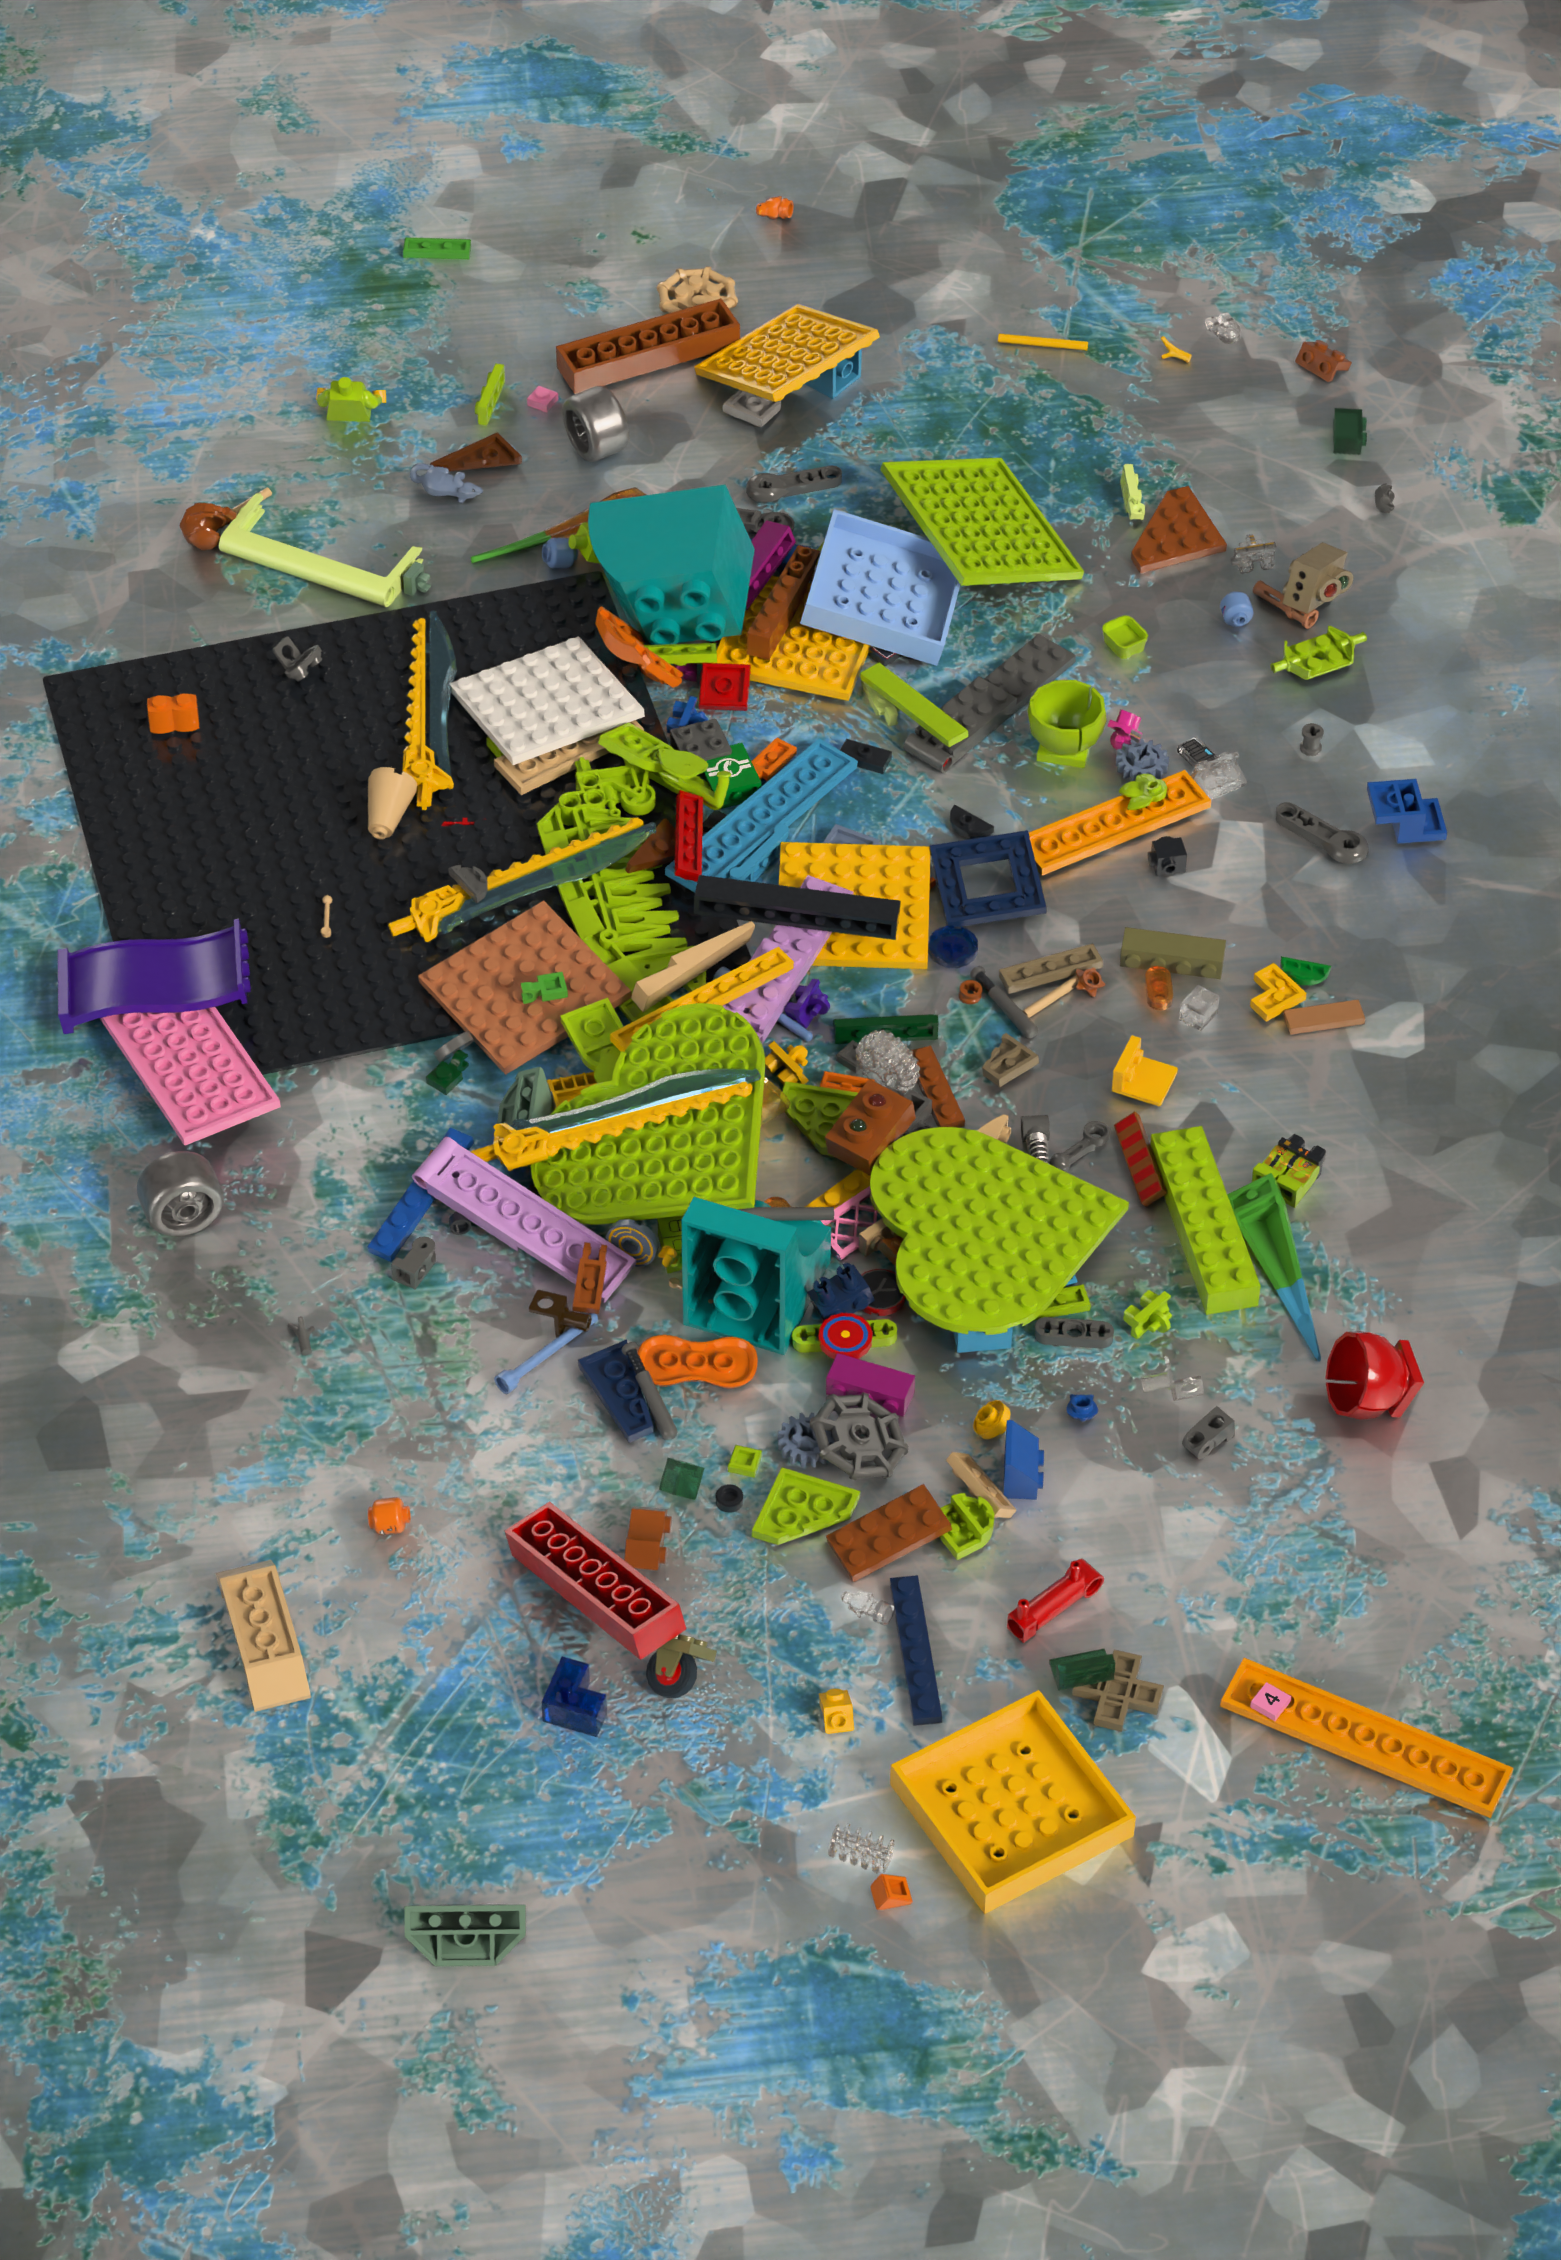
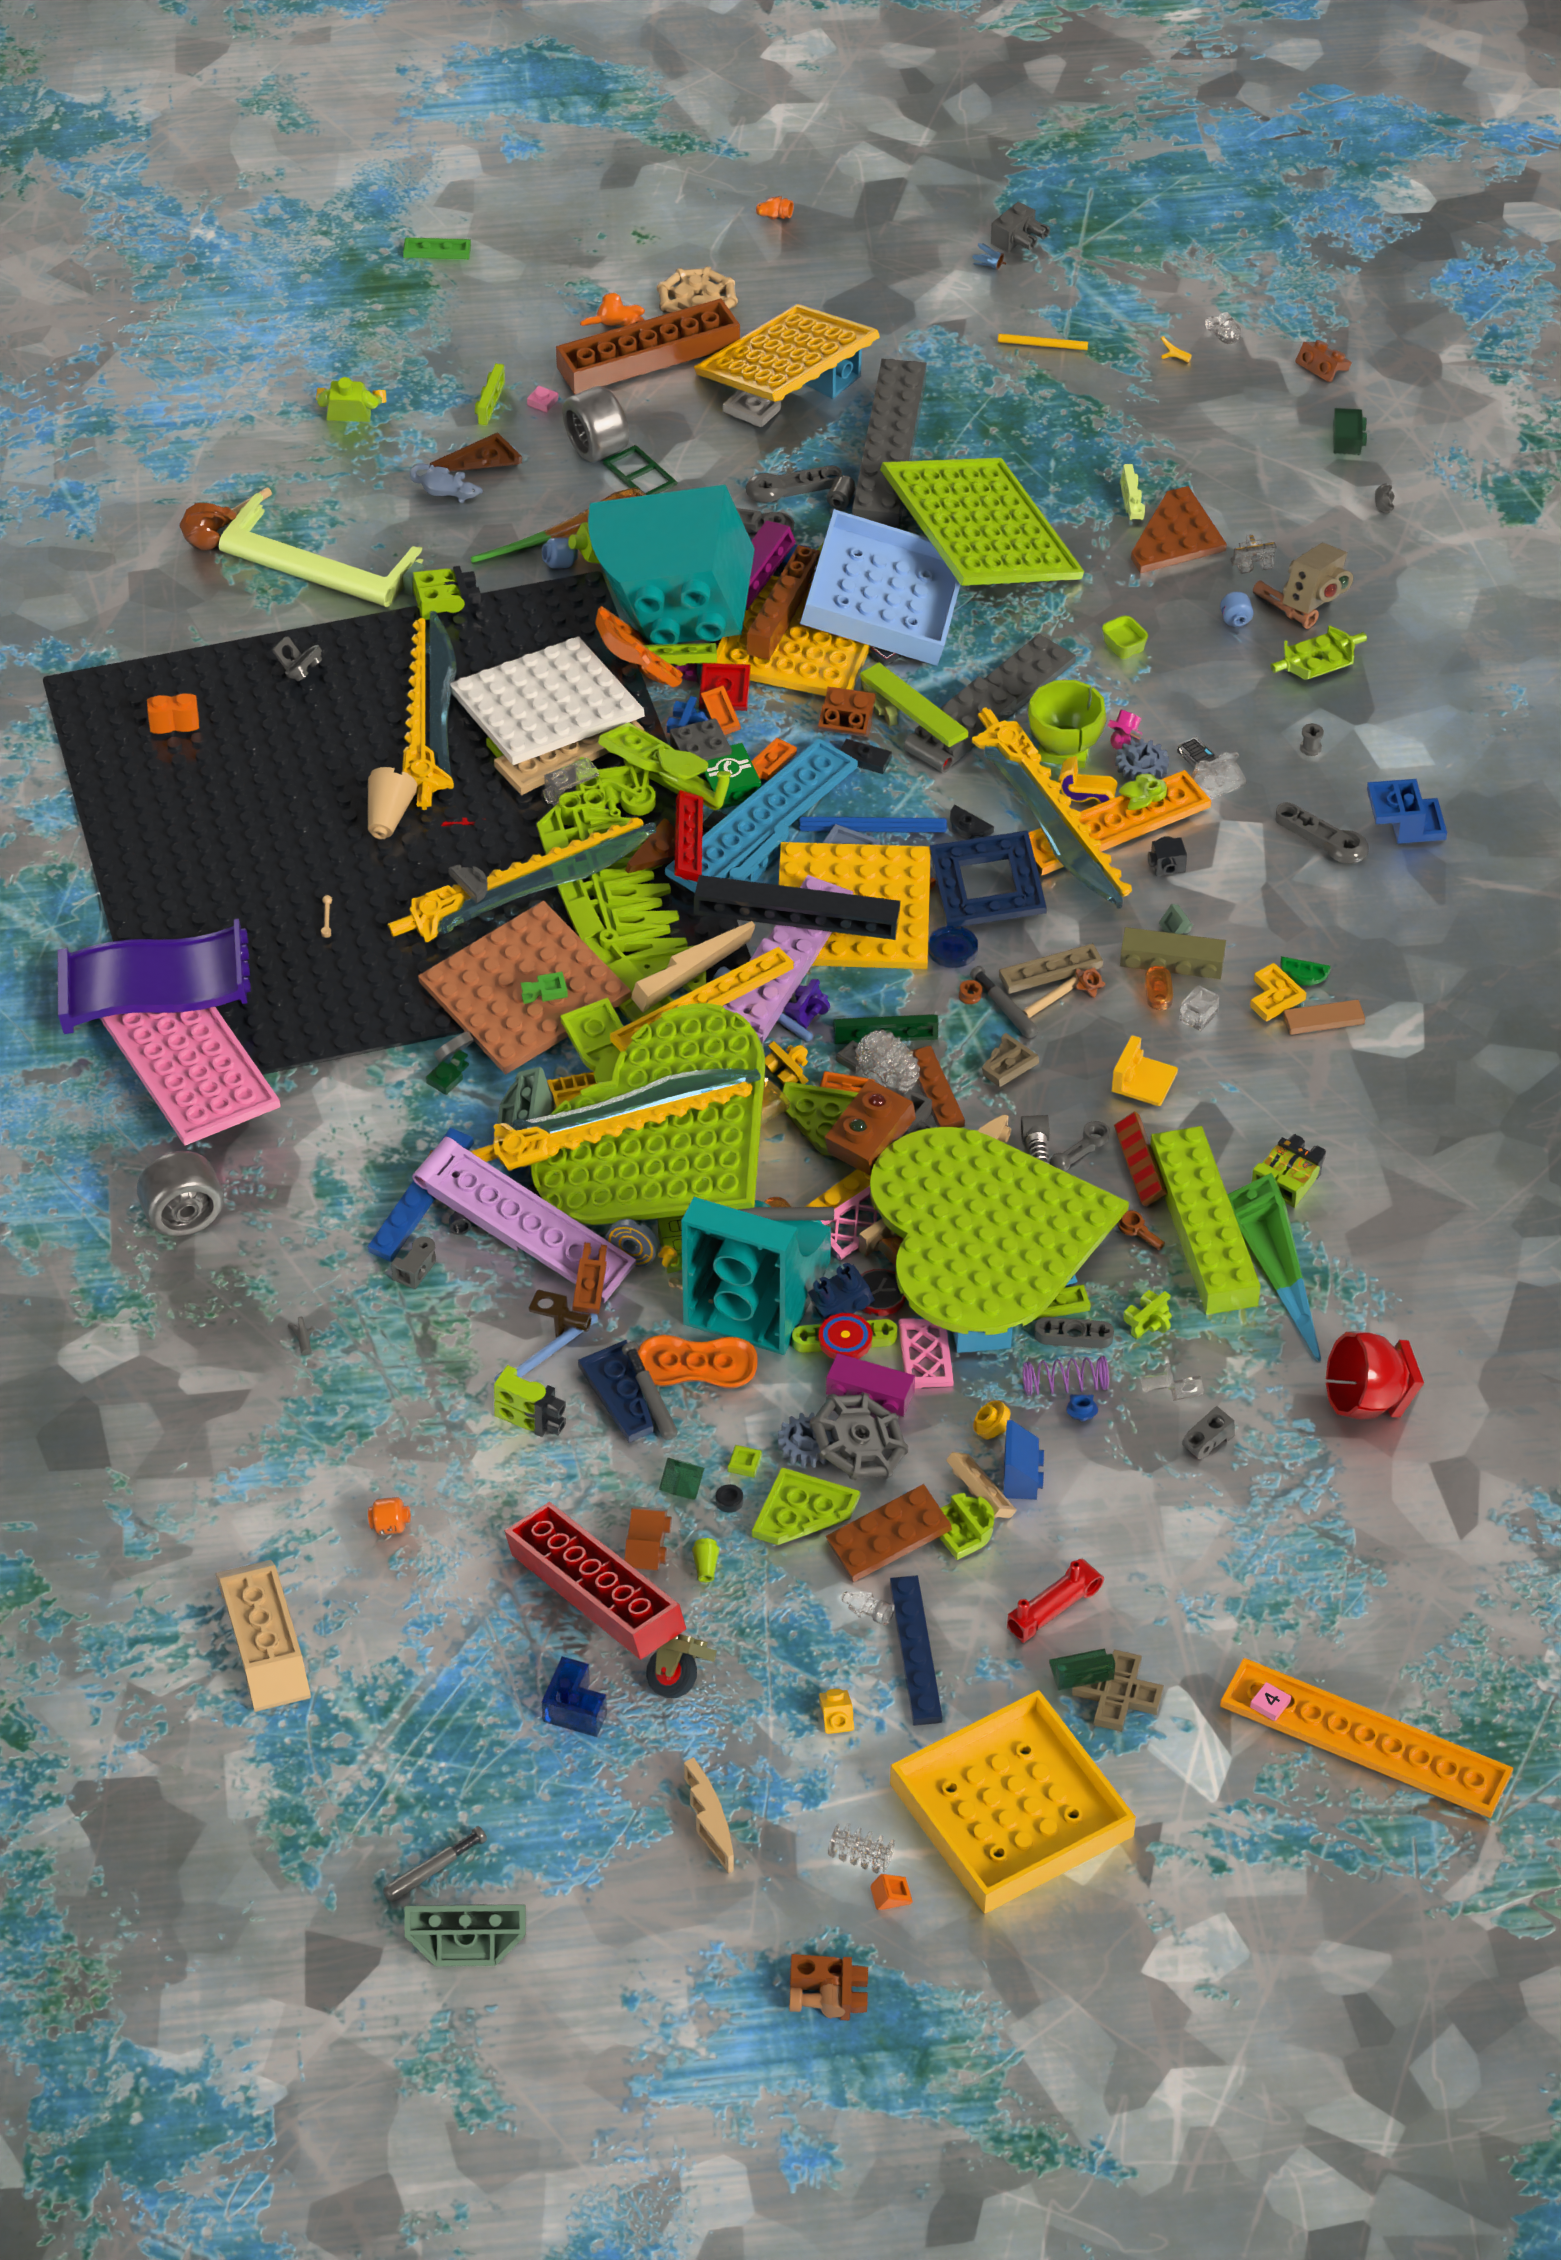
none -> dark grey piece [383,1826,487,1902]
none -> lime hips [413,566,481,620]
none -> lime hips [494,1365,566,1437]
none -> clear bracket [543,757,599,806]
none -> orange animal [580,293,645,326]
none -> dark green window [603,445,678,496]
none -> tan slope [684,1757,734,1873]
none -> lime cone [692,1538,720,1583]
none -> orange tile [701,685,741,735]
none -> dark orange hips [789,1954,868,2021]
none -> blue axle [799,817,947,833]
none -> dark orange brick [818,686,876,737]
none -> dark grey brick [827,475,855,509]
none -> dark grey brick [852,358,927,529]
none -> bright pink window [898,1318,954,1389]
none -> flat silver piece [972,243,1006,270]
none -> piece [972,707,1132,909]
none -> dark grey brick [991,202,1050,252]
none -> medium lavender piece [1023,1355,1109,1397]
none -> yellow animal [1058,756,1118,805]
none -> dark orange plate [1117,1210,1165,1251]
none -> sand green tile [1159,904,1194,934]

